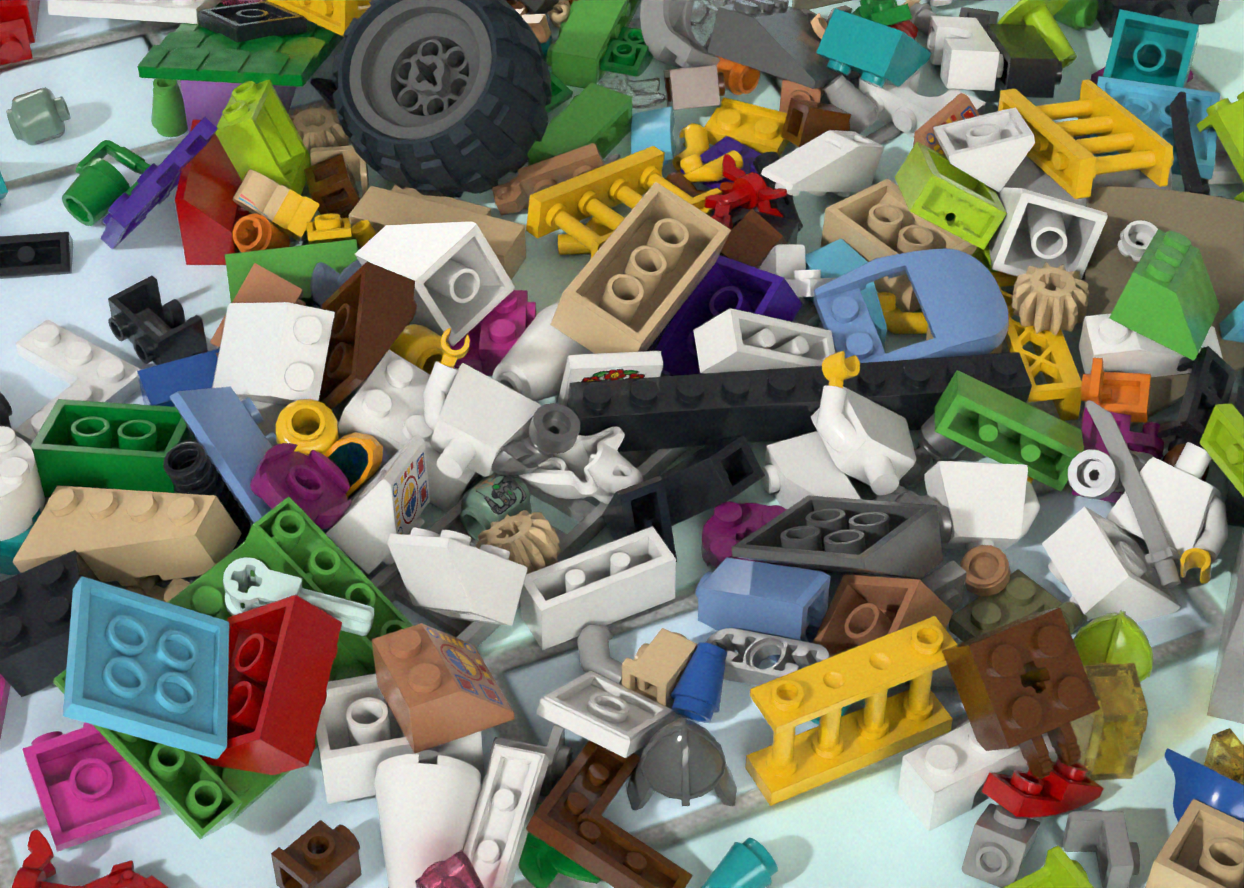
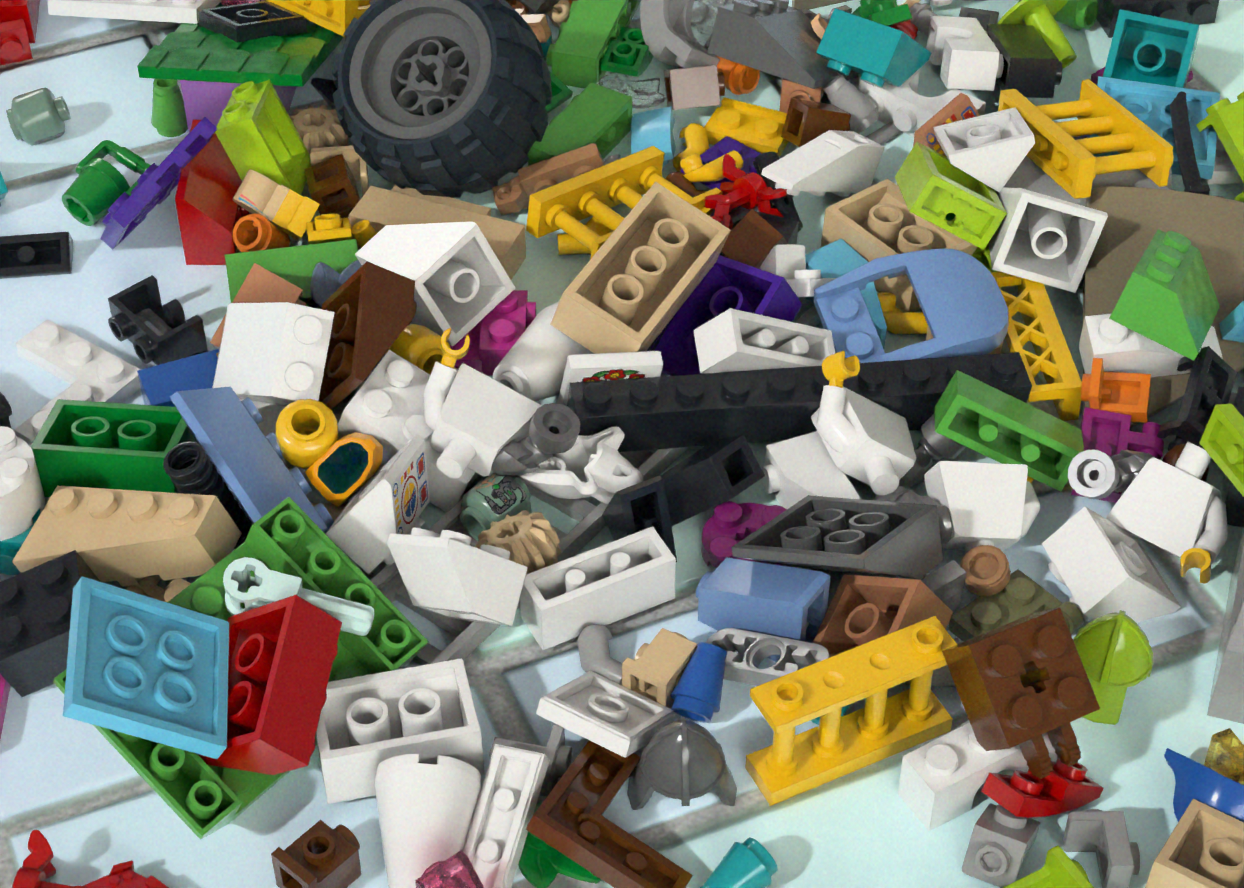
dark pink plate [22,723,161,852] -> none
magenta plate [250,443,351,529] -> none
nougat slope [372,623,514,754] -> none
tan gear [1012,262,1089,336] -> none
clear yellow brick [1070,663,1149,781] -> none
light grey sword [1085,400,1181,589] -> none
white plate [1118,220,1158,262] -> none

